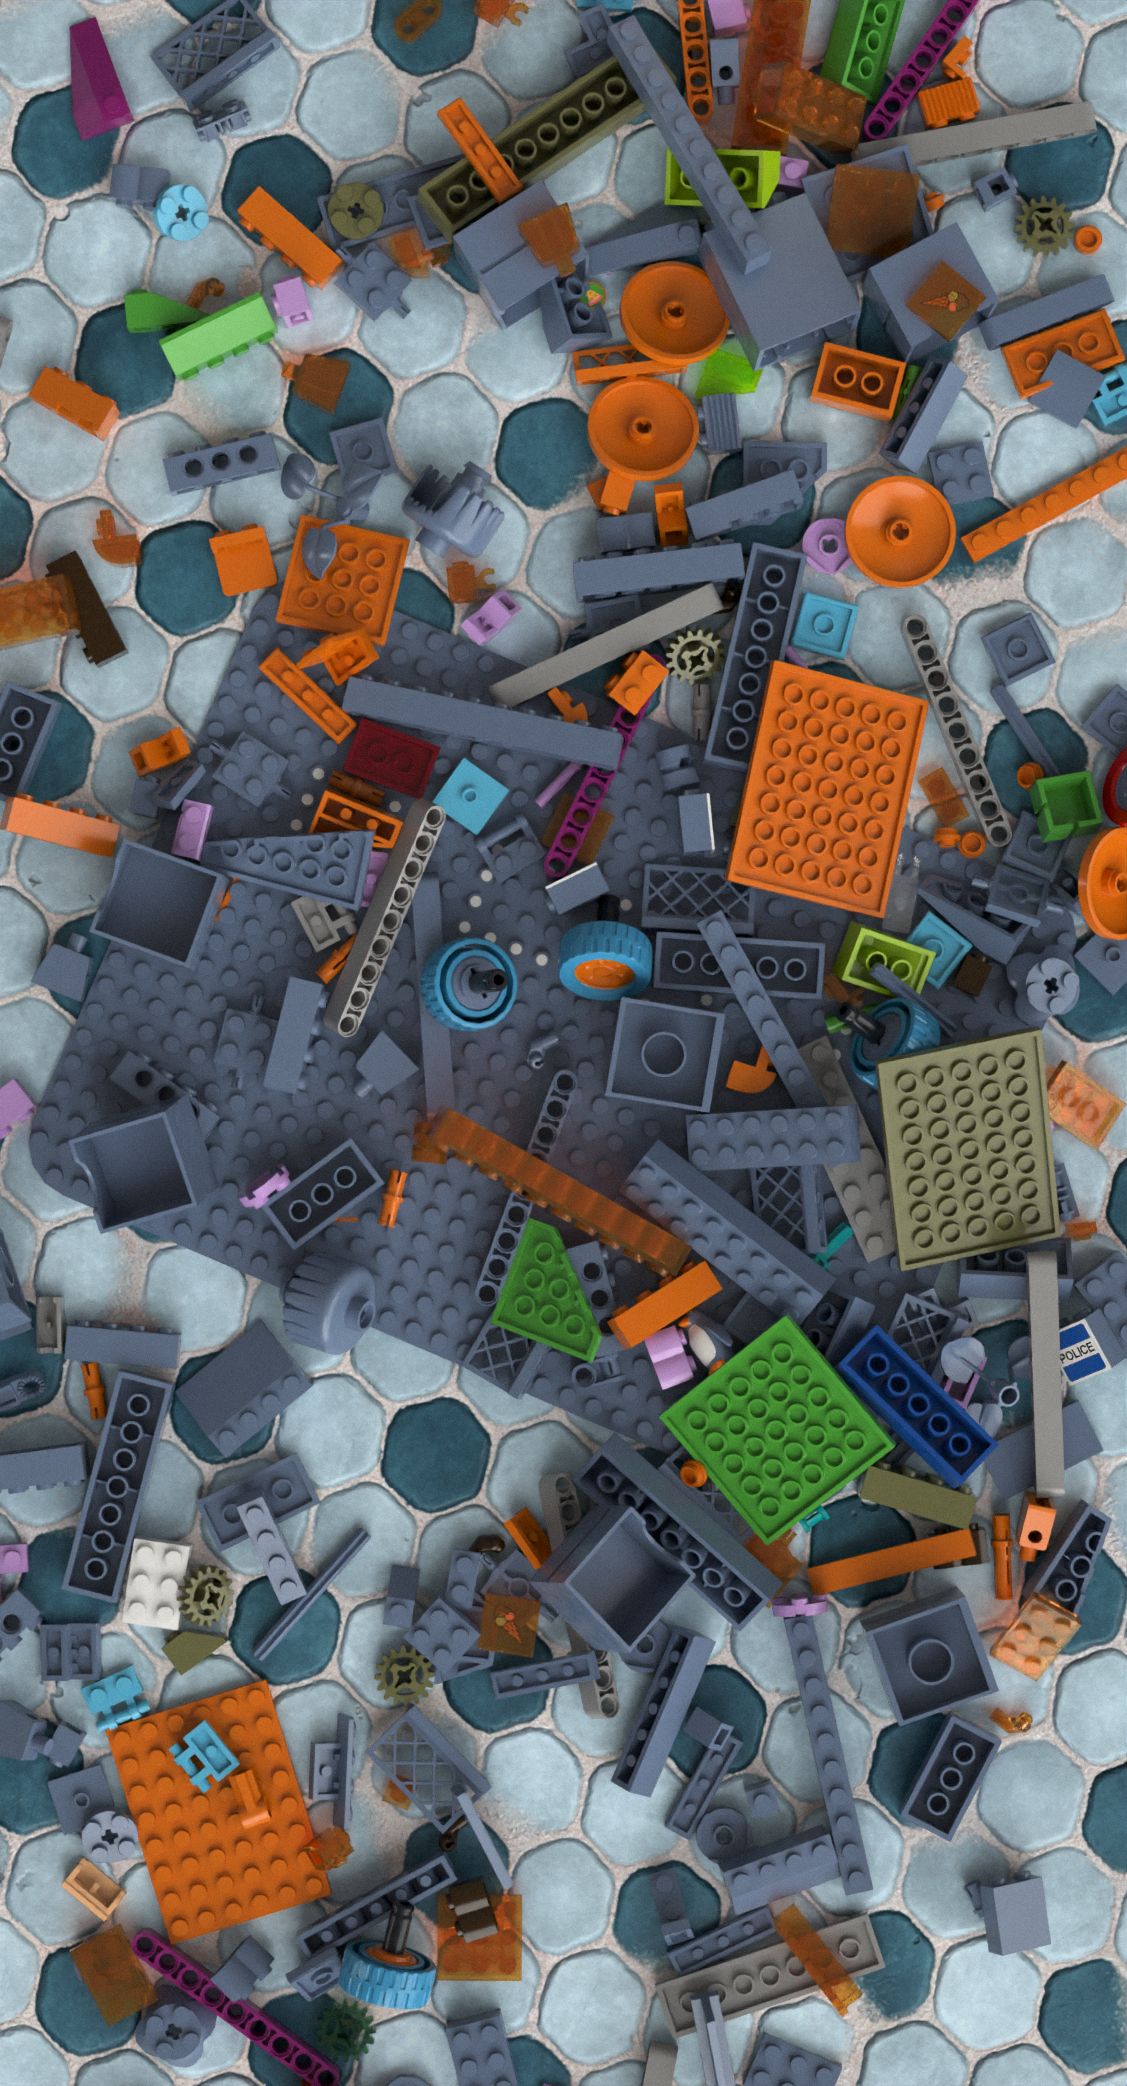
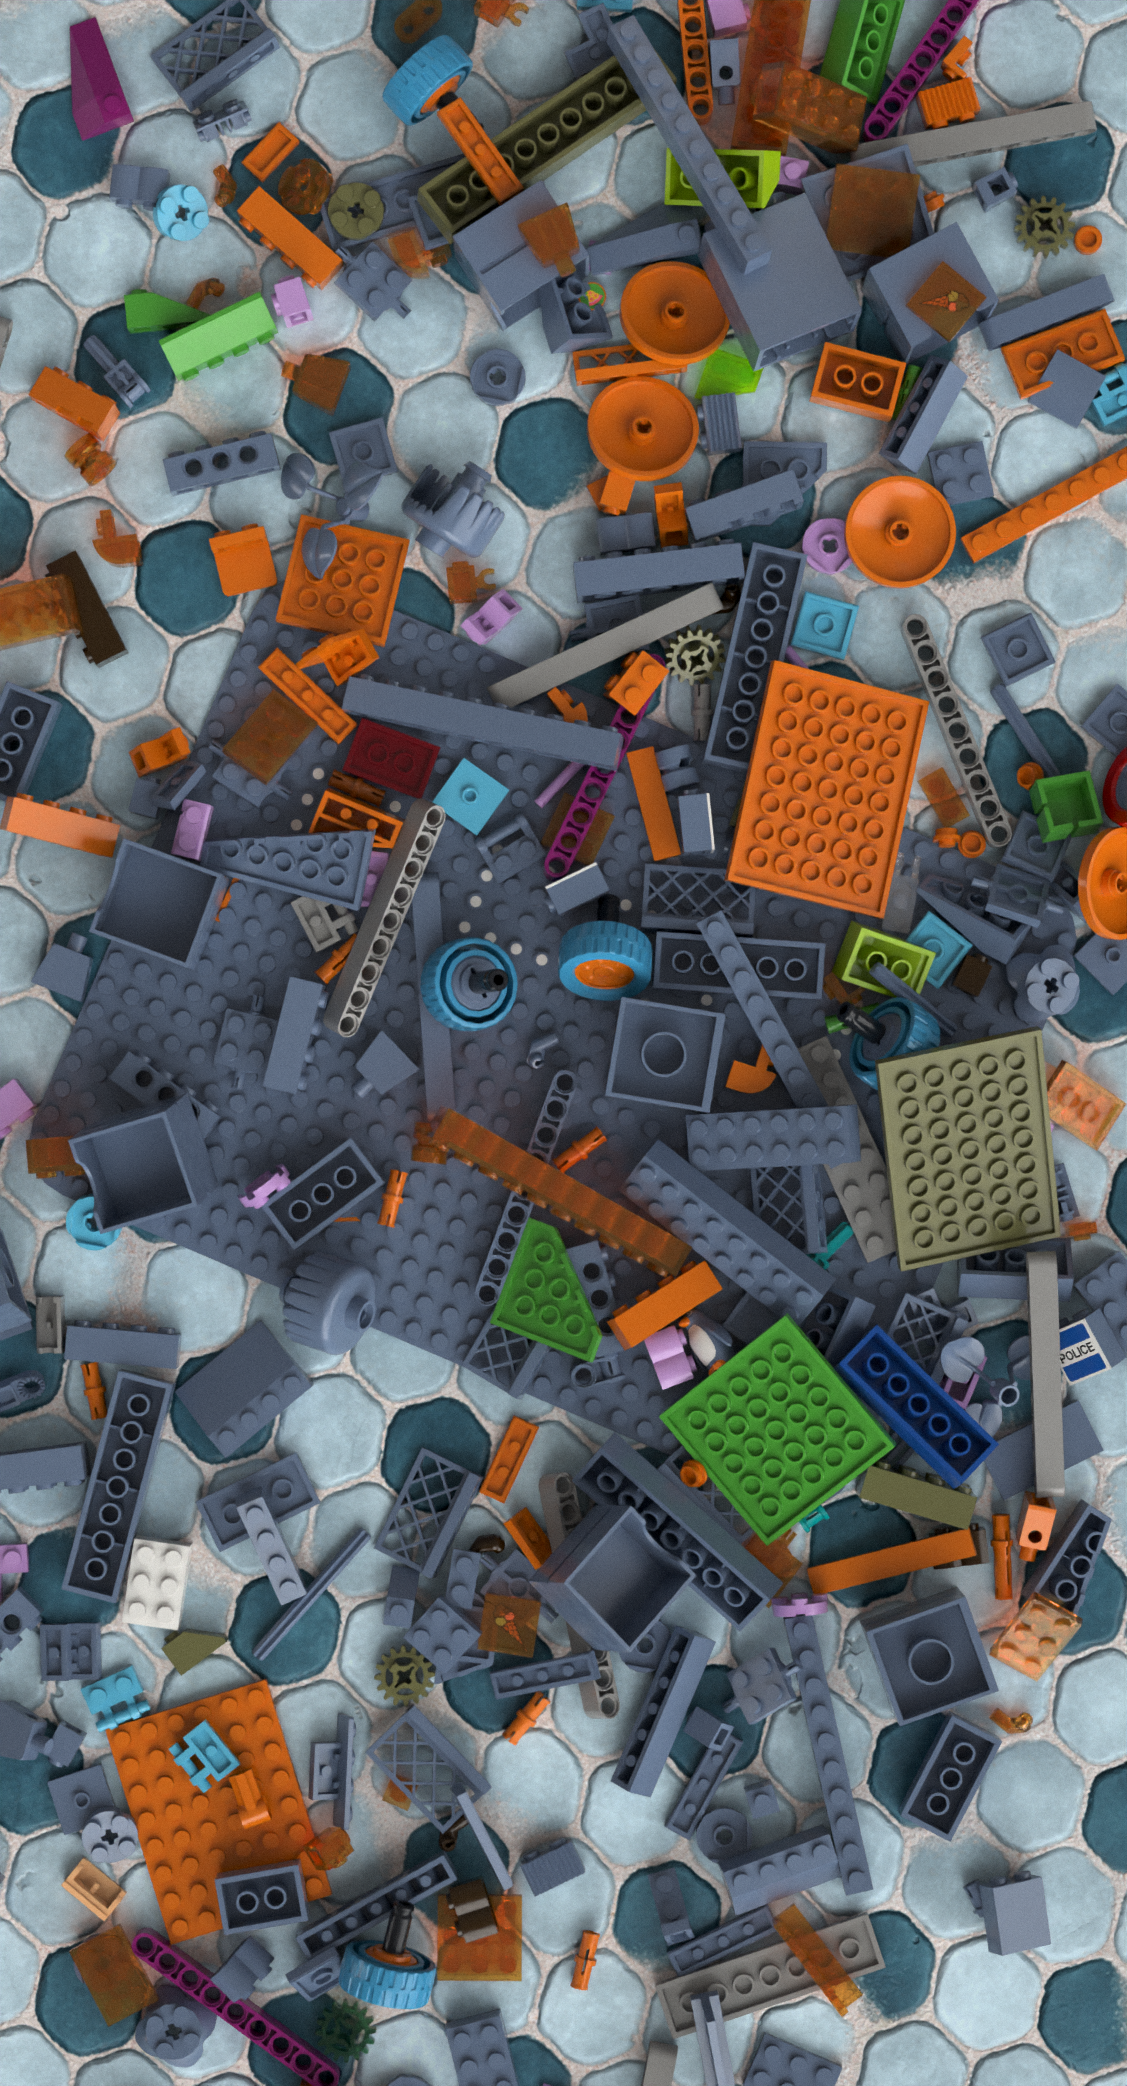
olive gear [177,1564,234,1627] -> none
none -> clear orange brick [25,1136,85,1179]
none -> clear orange wheel [64,433,117,486]
none -> medium azure plate [66,1194,122,1251]
none -> sand blue connector [83,335,151,409]
none -> clear orange arm [213,164,237,207]
none -> sand blue brick [214,1859,310,1936]
none -> clear orange plate [222,689,318,786]
none -> orange tile [241,122,300,183]
none -> clear orange plate [278,158,333,215]
none -> sand blue fence [374,1447,484,1578]
none -> dark azure wheel [382,35,484,130]
none -> sand blue plate [470,349,526,406]
none -> orange tile [479,1415,539,1503]
none -> orange pin [502,1691,551,1745]
none -> sand blue brick [520,1837,585,1896]
none -> orange pin [552,1126,607,1174]
none -> orange pin [570,1930,600,1990]
none -> orange tile [626,746,681,862]
none -> sand blue plate [722,1648,803,1724]

